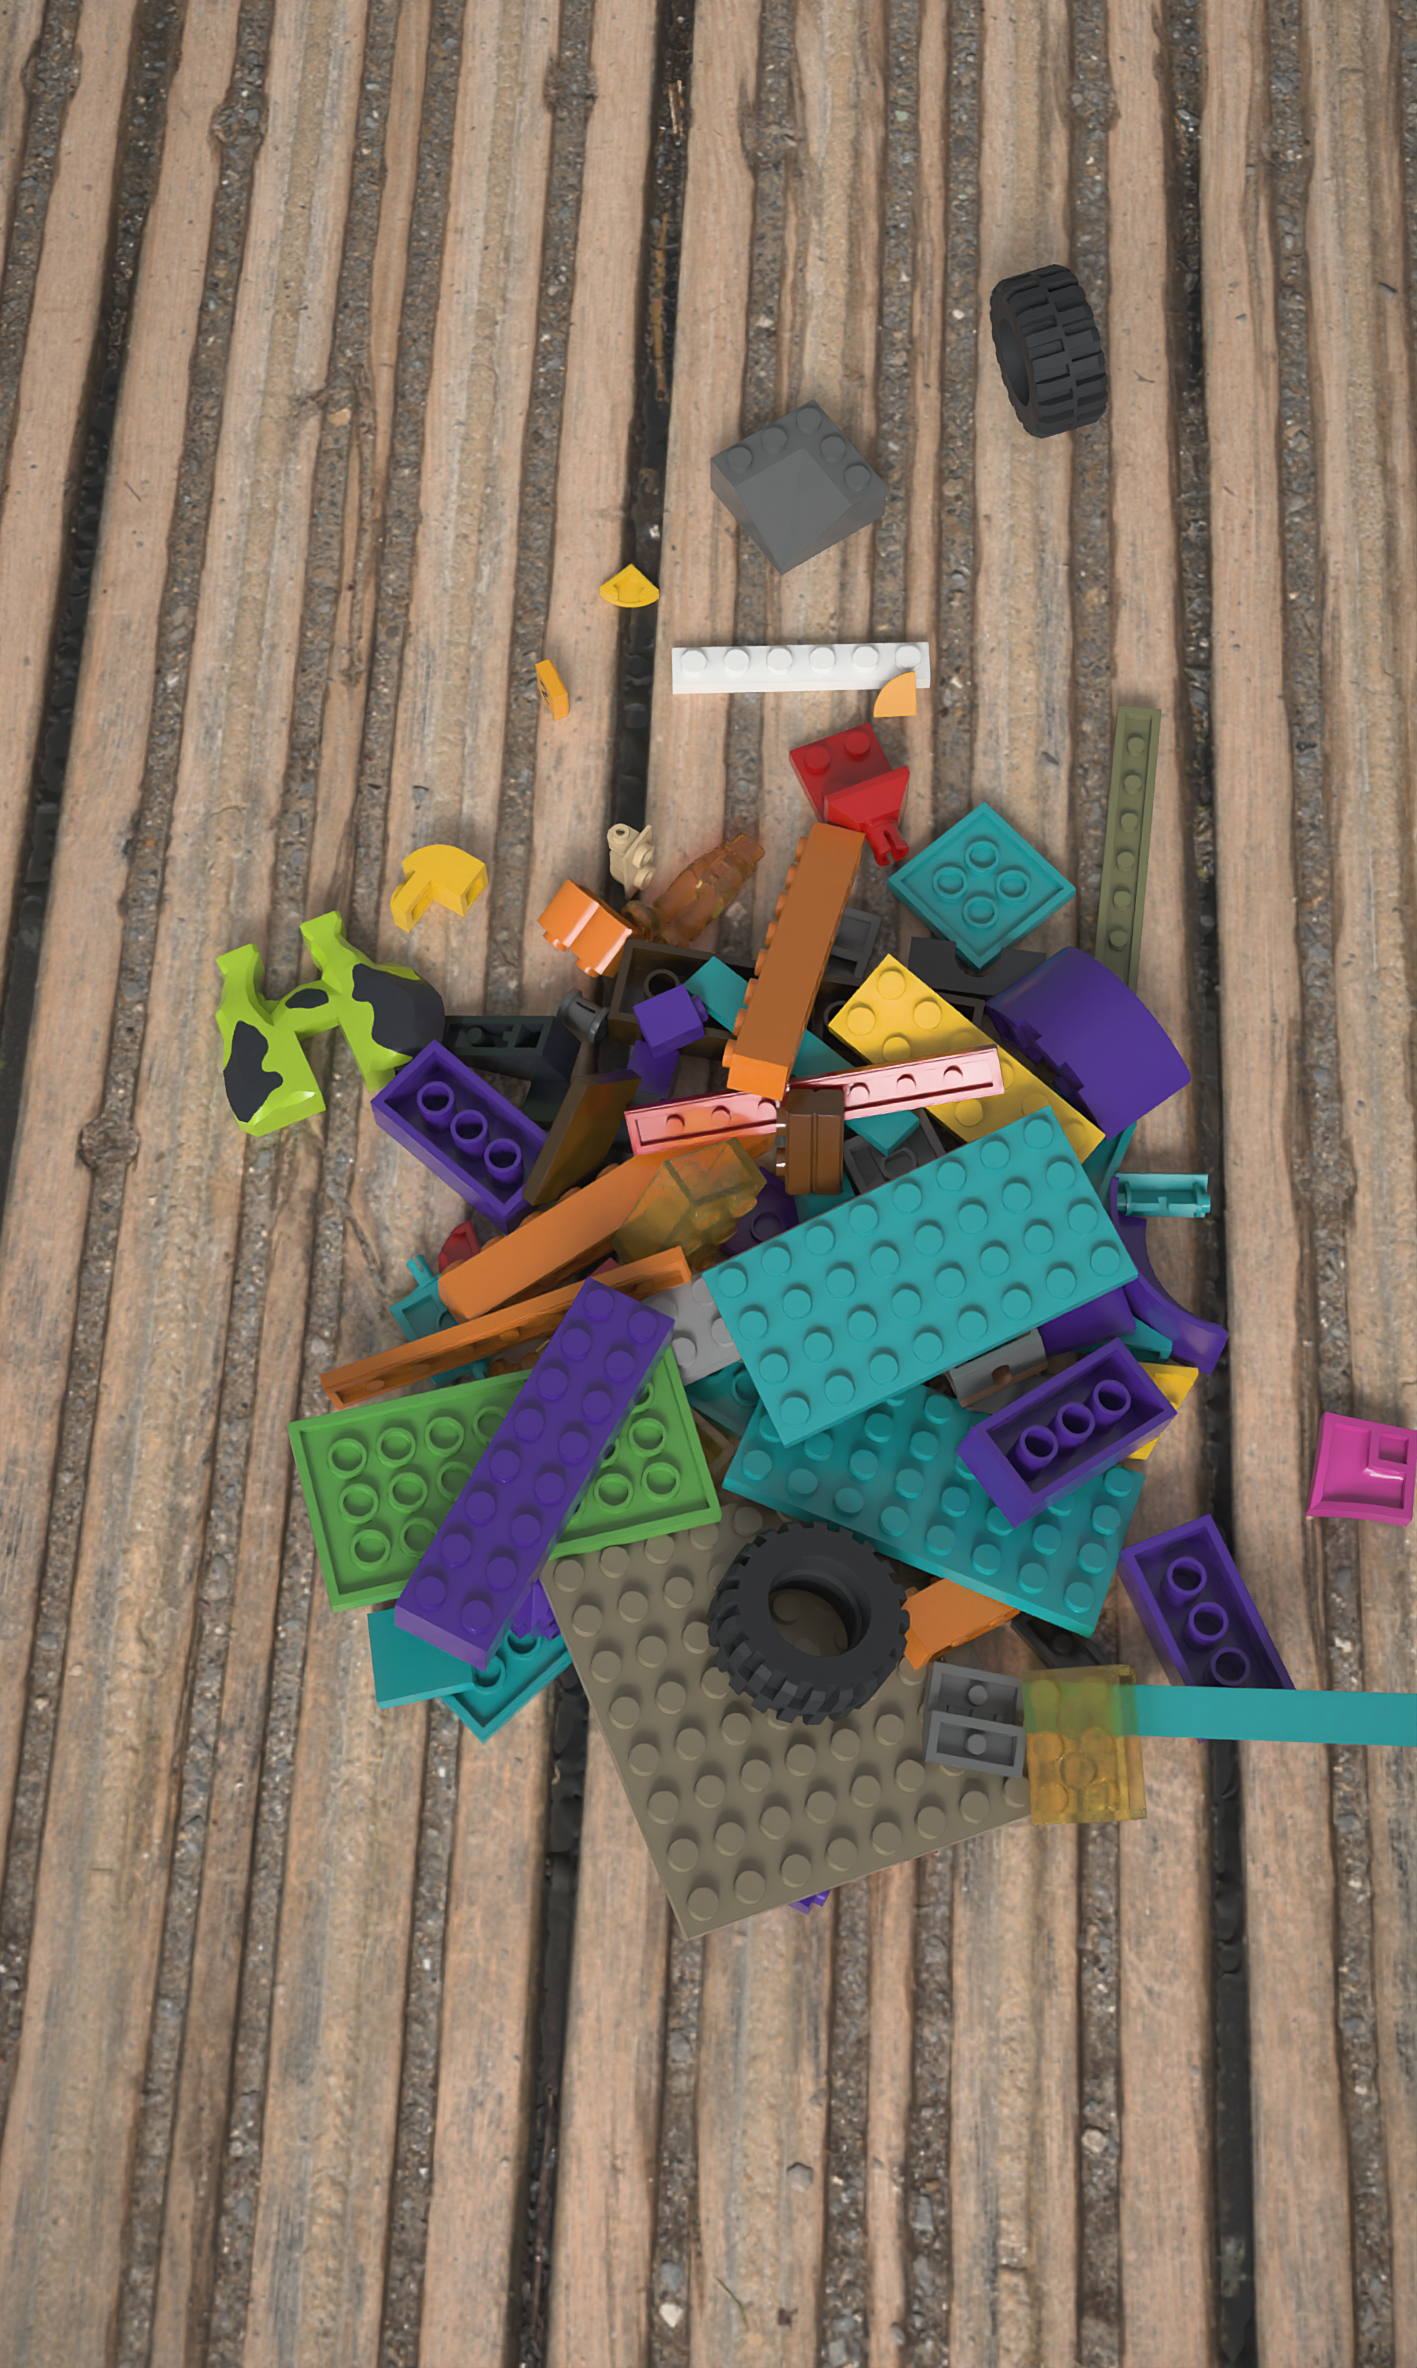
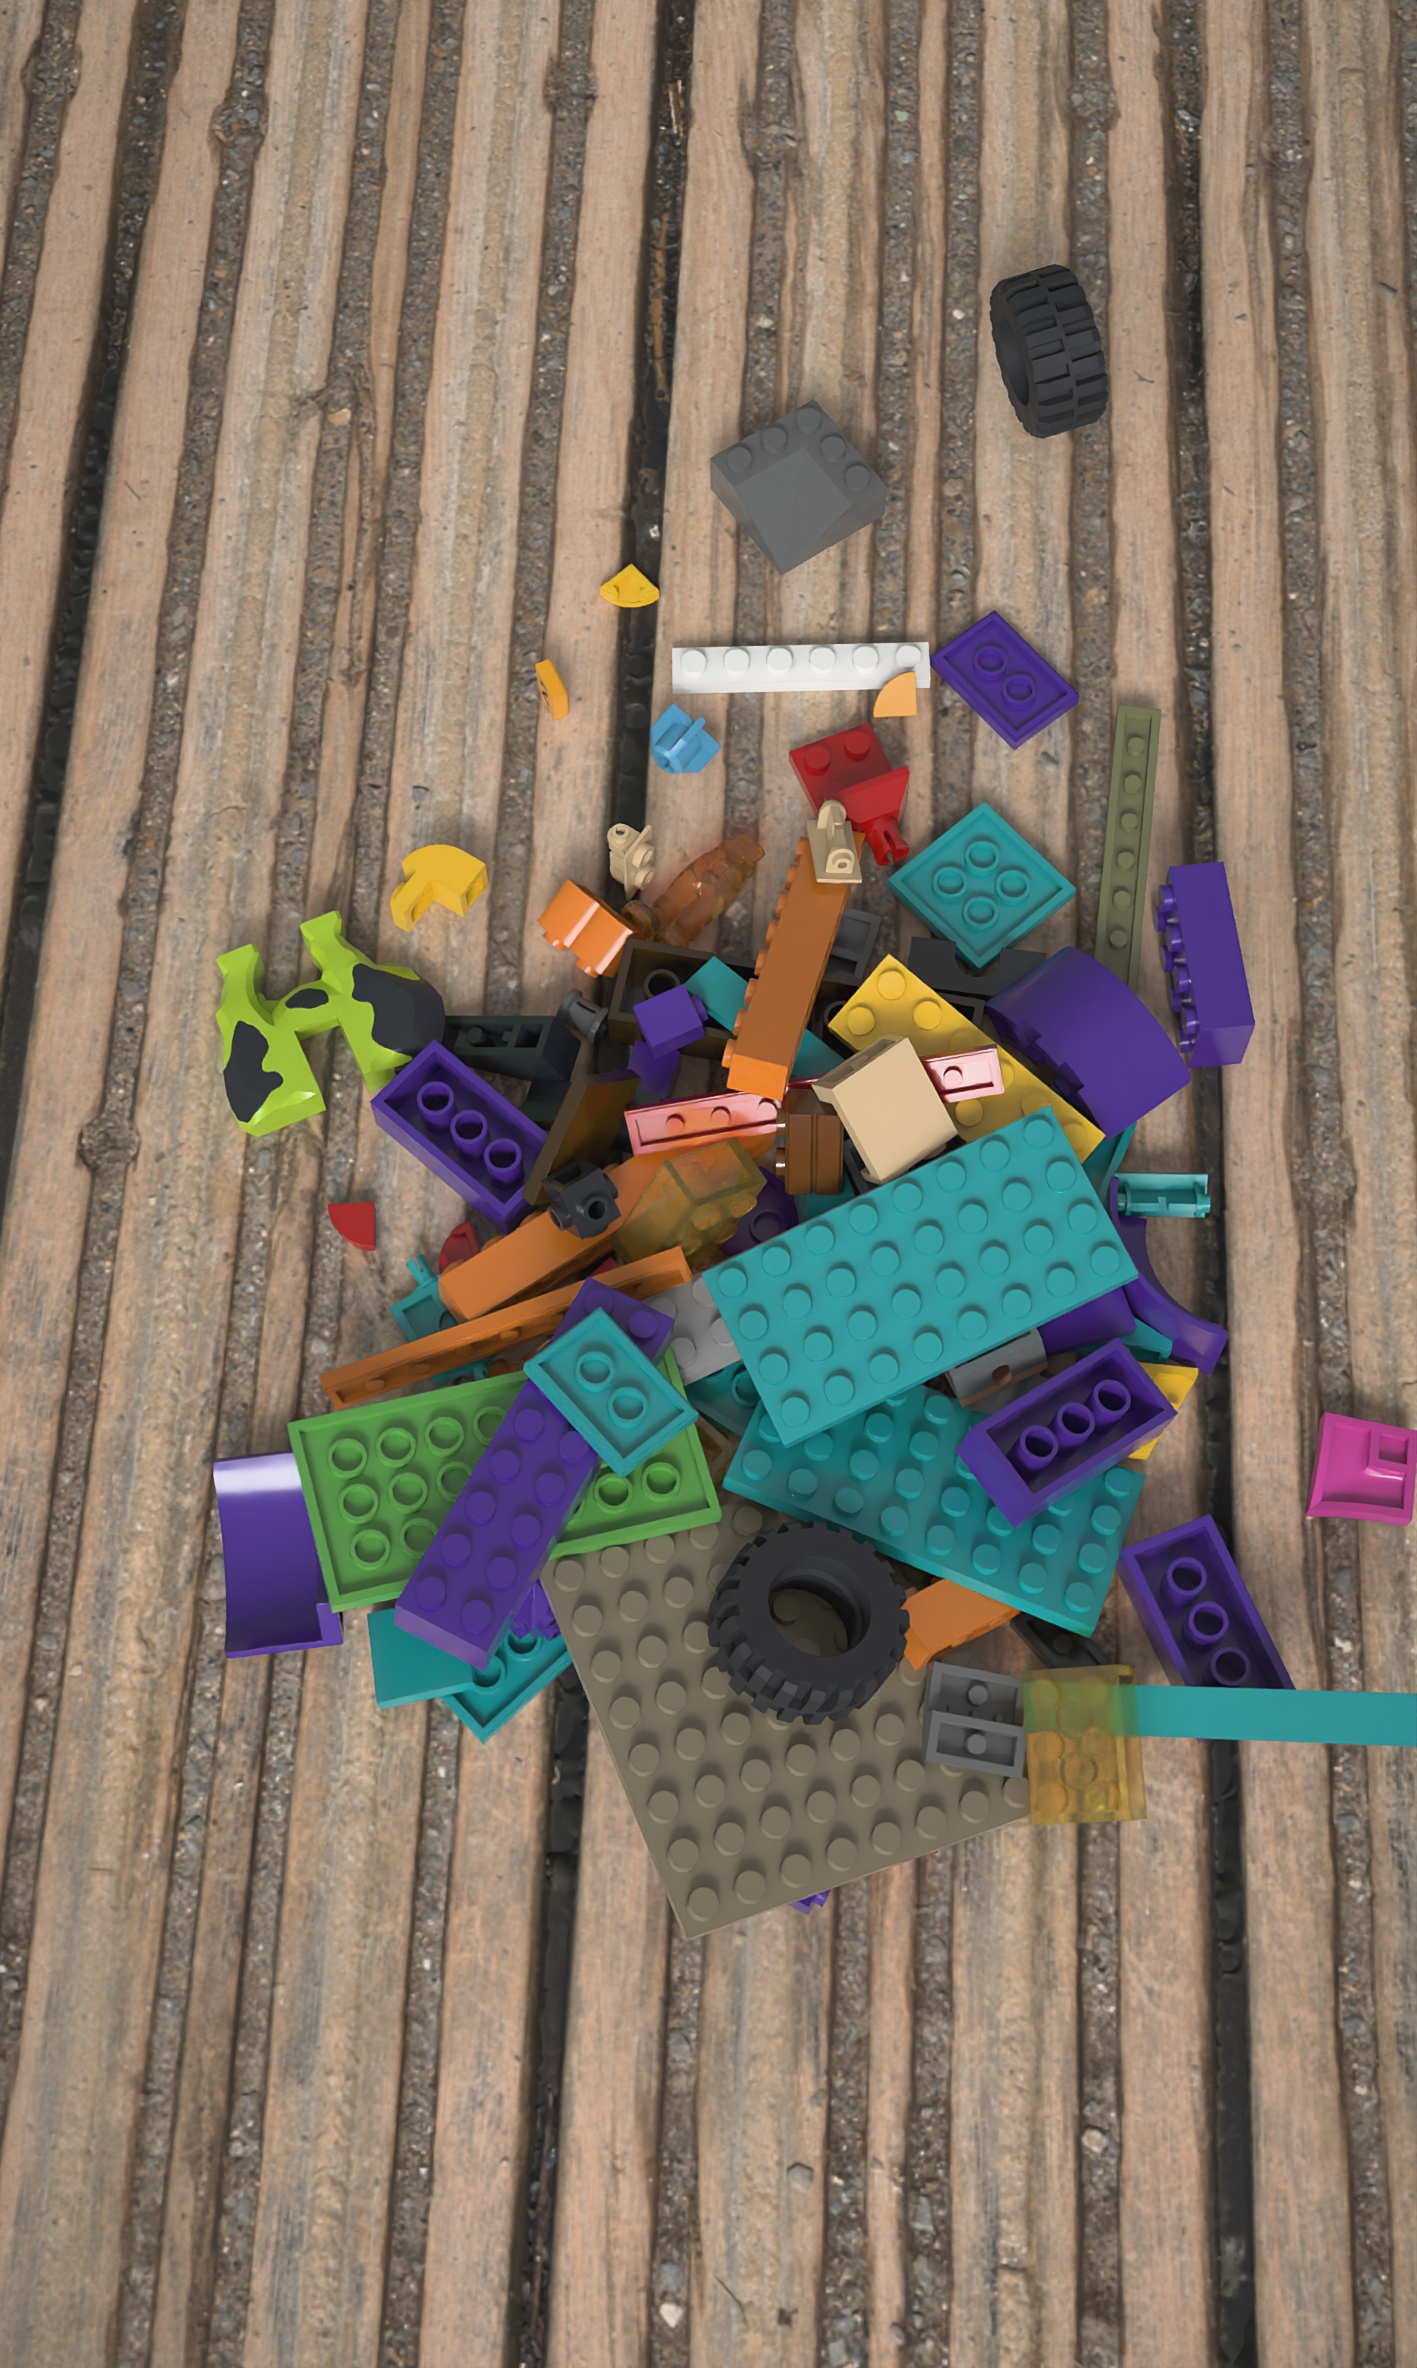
none -> dark purple panel [213,1449,344,1659]
none -> red tile [328,1202,376,1251]
none -> teal tile [523,1306,699,1479]
none -> black brick [541,1157,622,1240]
none -> dark azure piece [649,702,722,774]
none -> tan hinge [806,800,862,883]
none -> tan panel [811,1033,959,1185]
none -> dark purple tile [930,610,1080,750]
none -> dark purple brick [1153,861,1255,1069]

